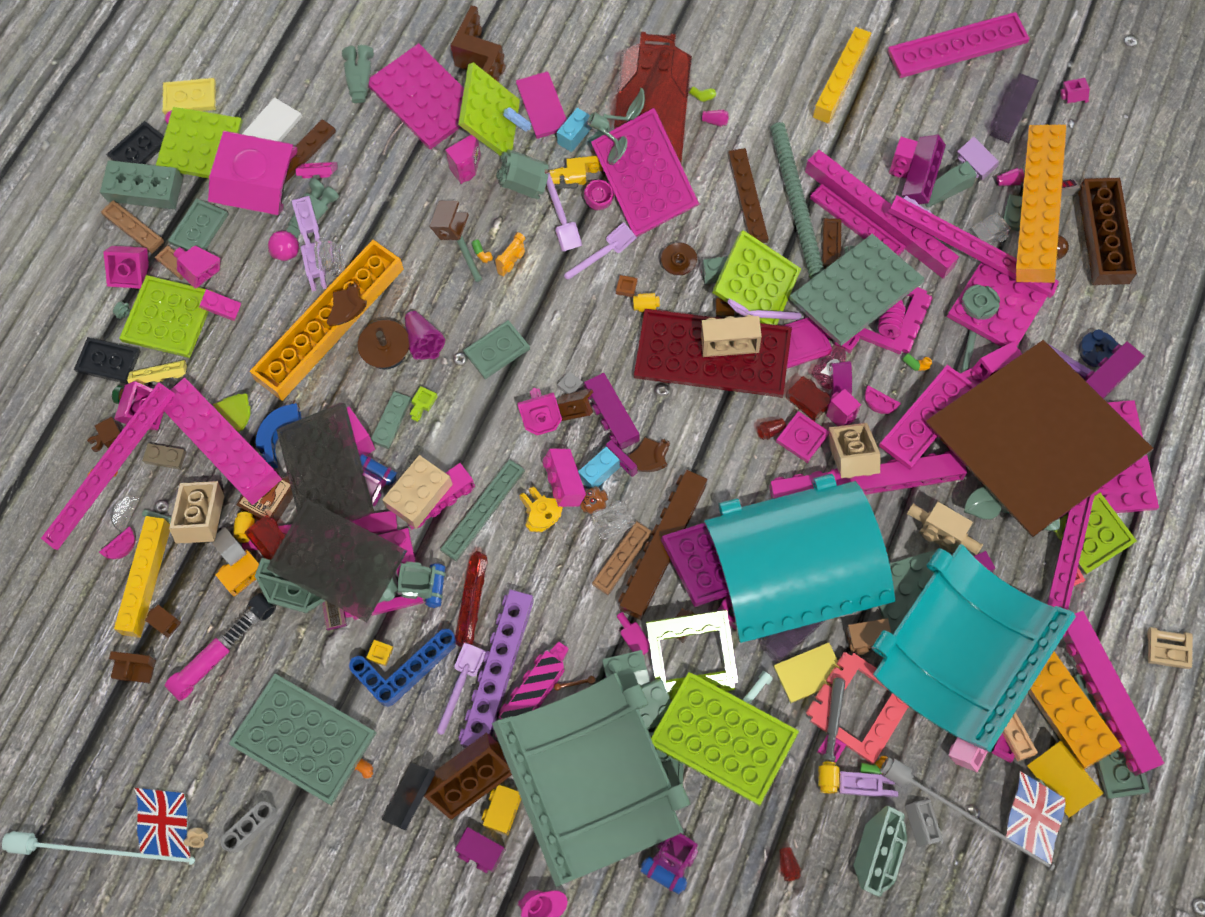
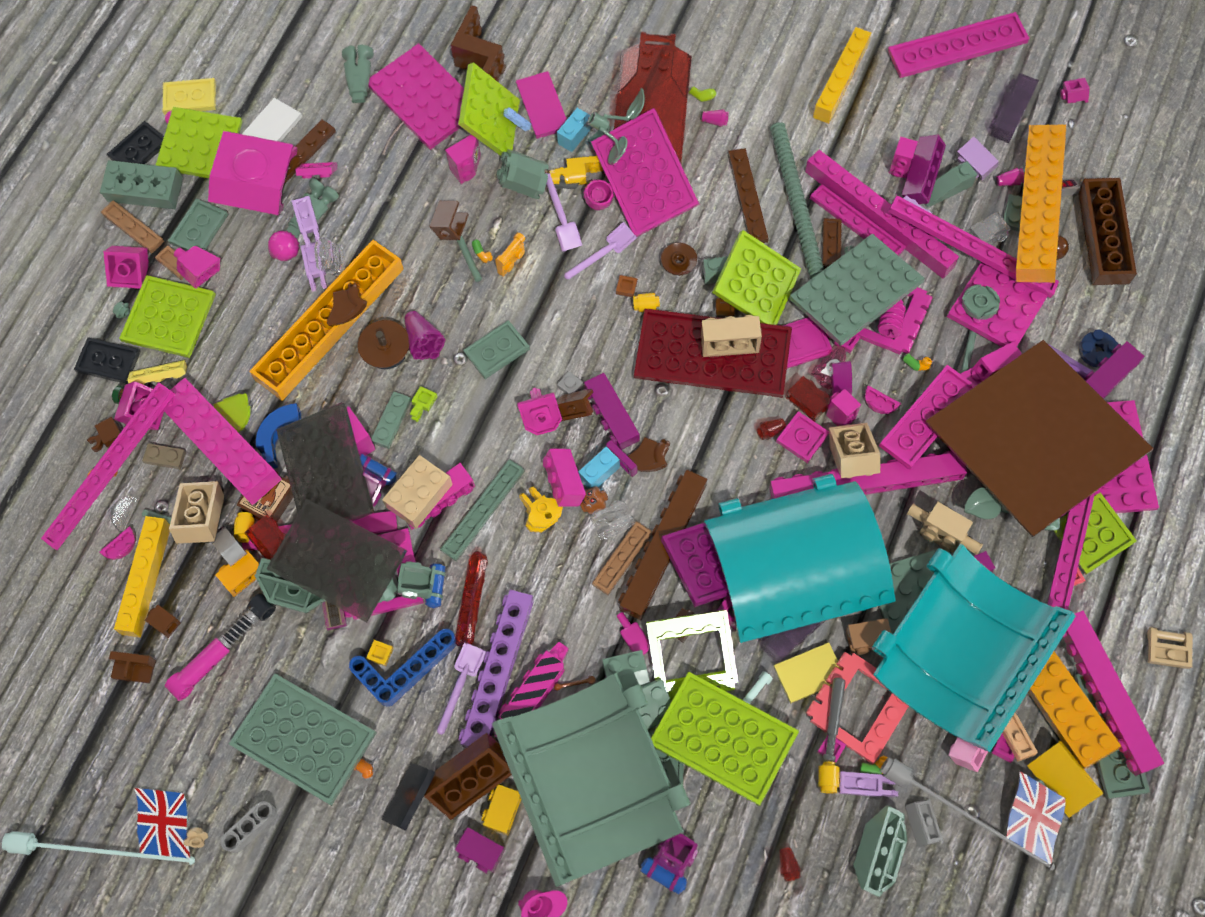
dark pink plate [199,289,241,321] -> none
lavender piece [728,298,801,320] -> none

